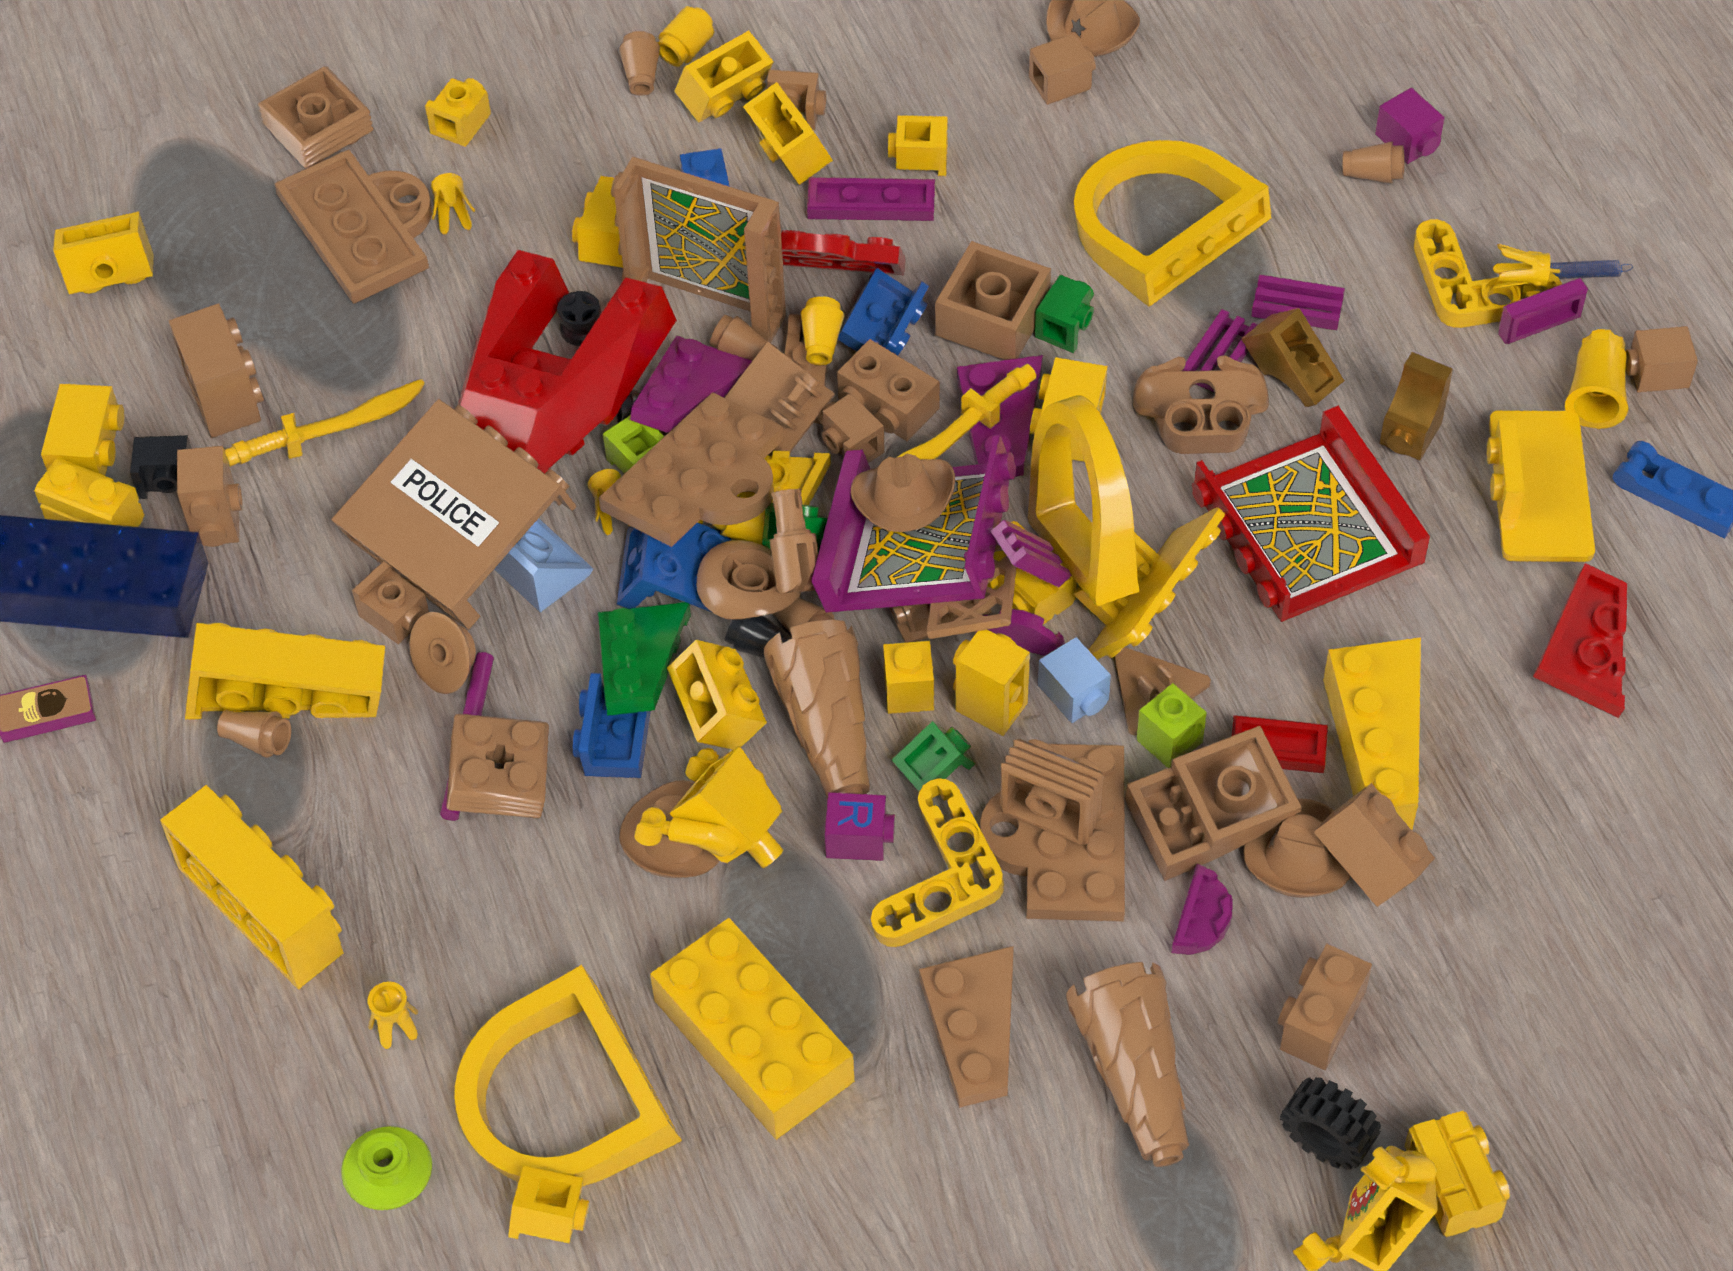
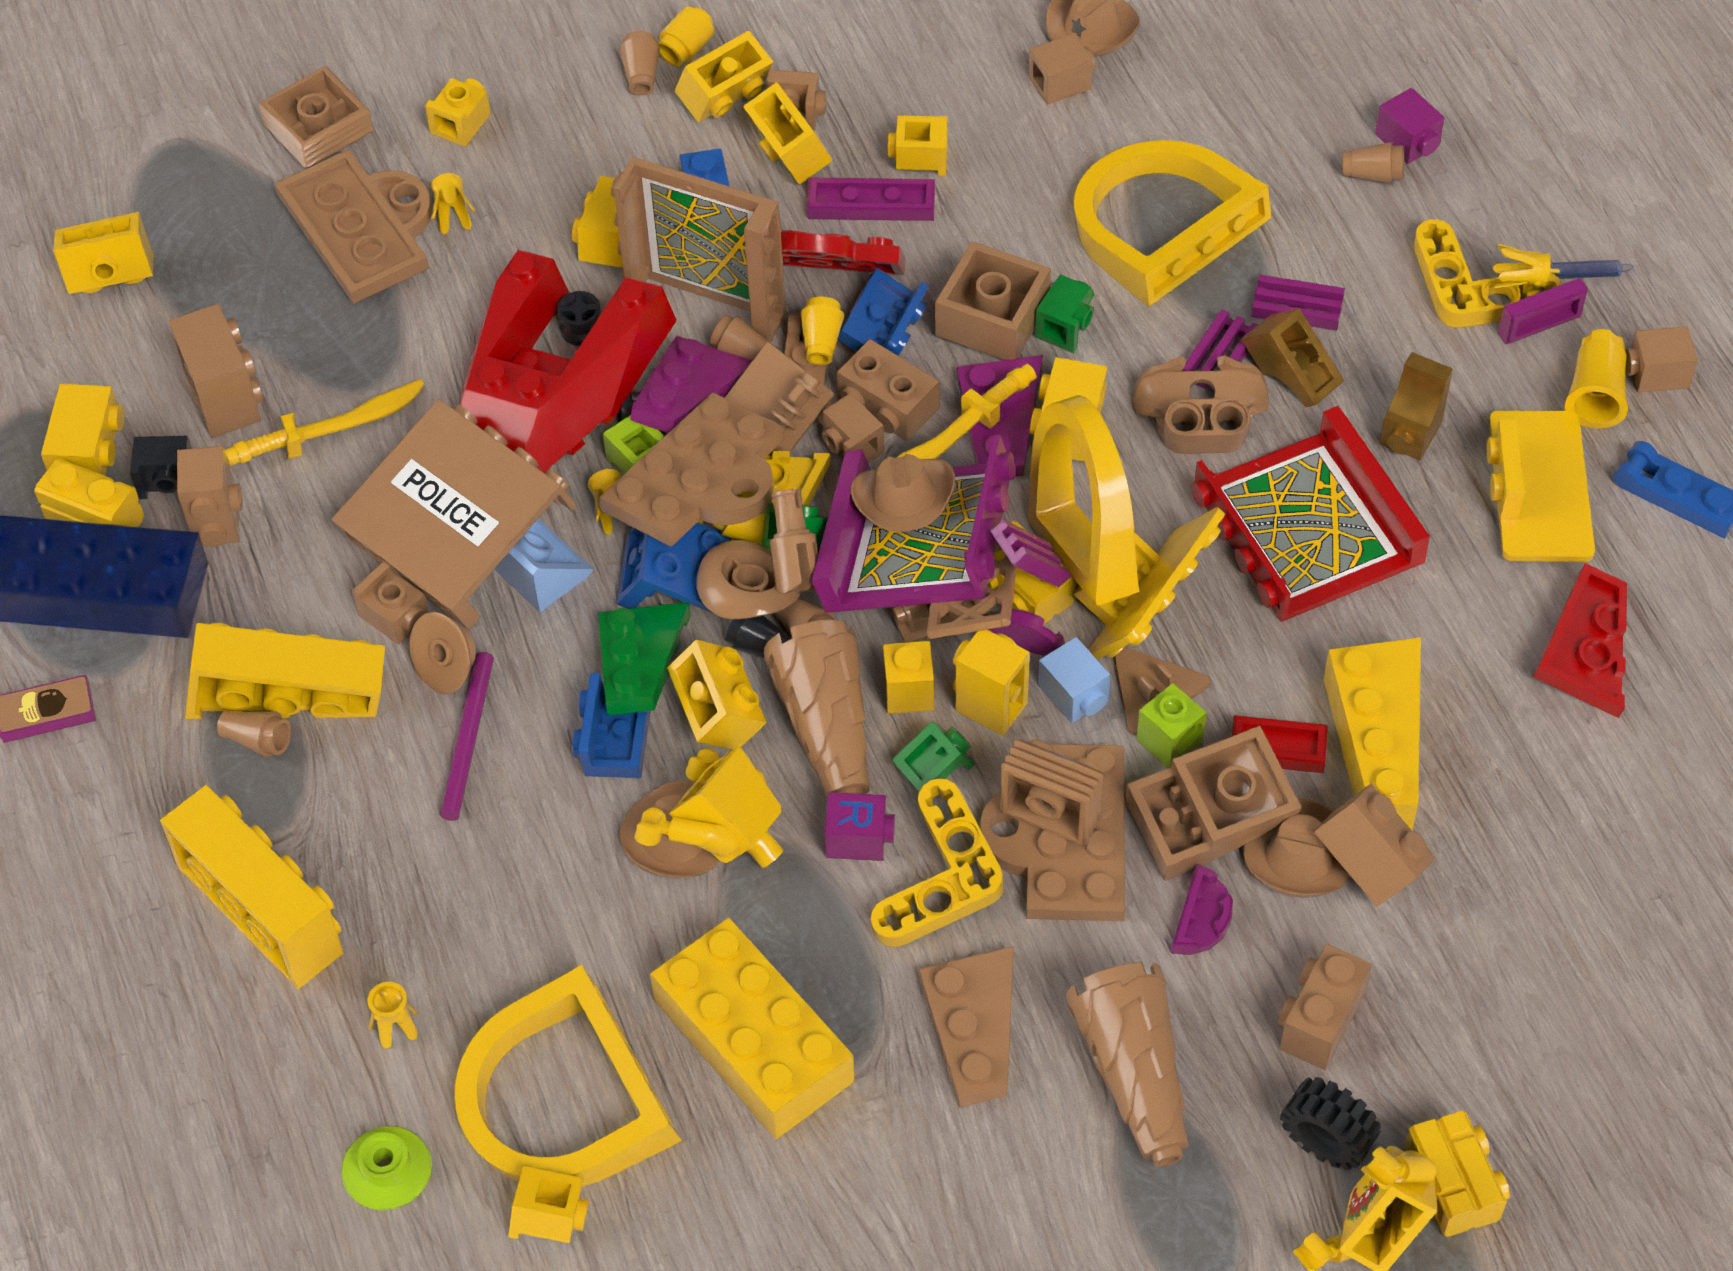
medium nougat brick [447,714,549,818] -> none

